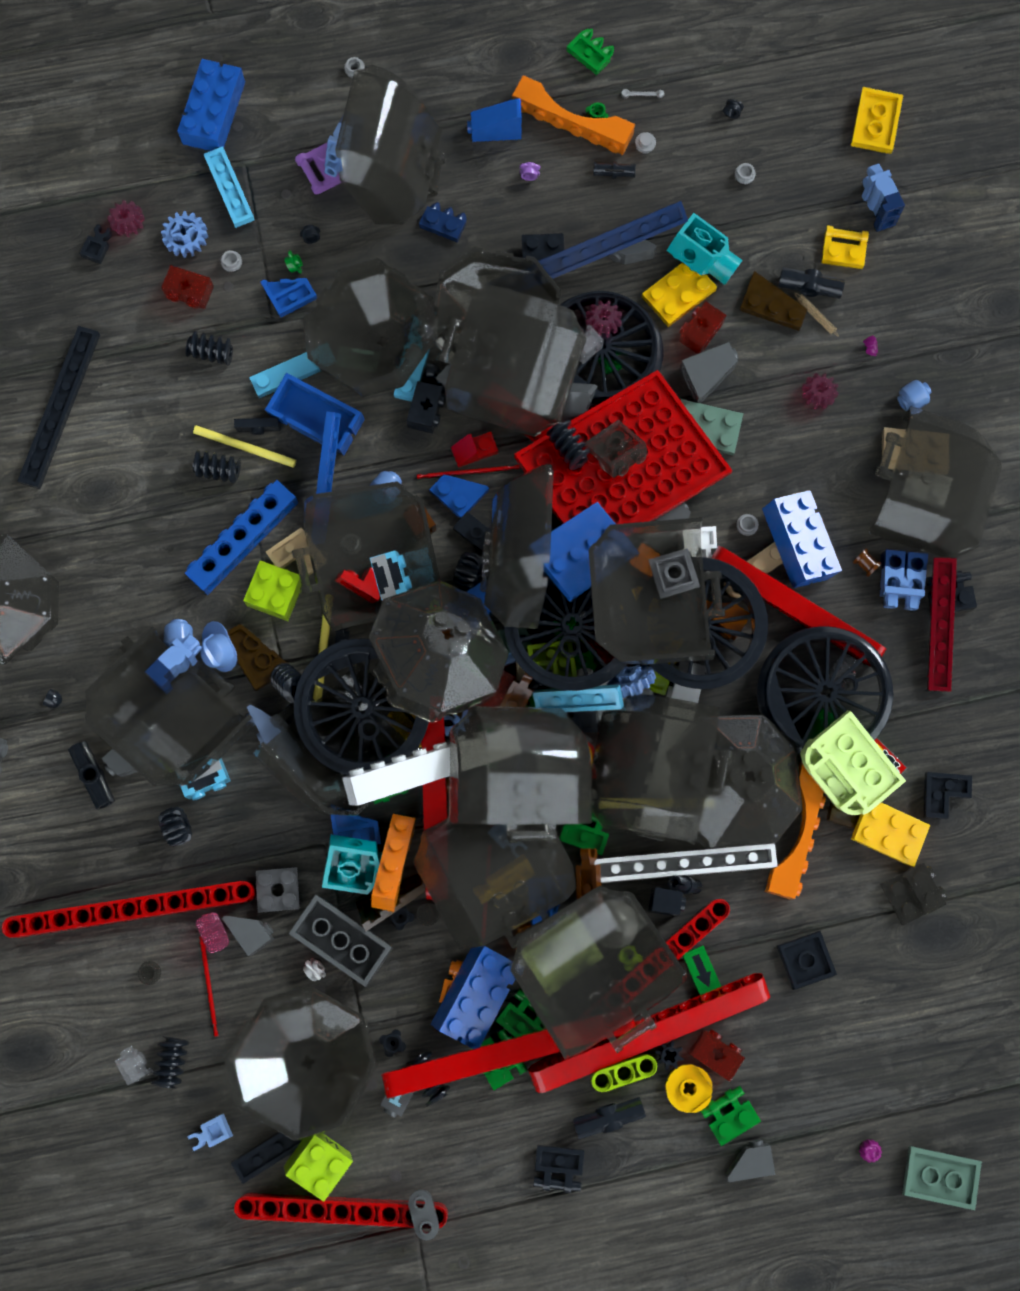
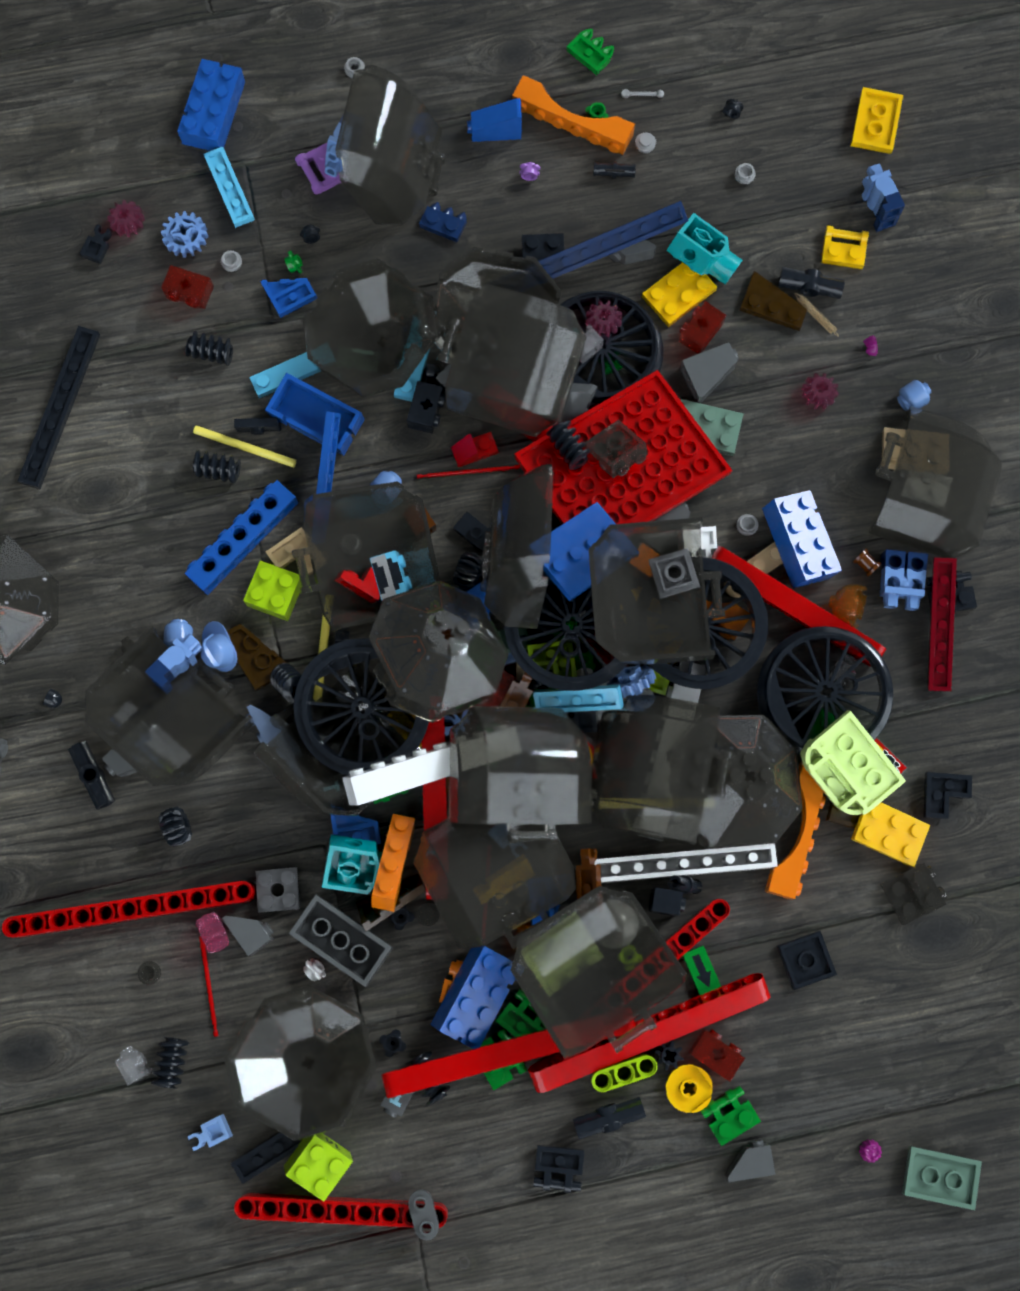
brick [175,754,231,801] -> none
blue wing [429,474,489,519] -> none
green plate [559,805,614,856] -> none
none -> clear orange cylinder [828,584,867,629]

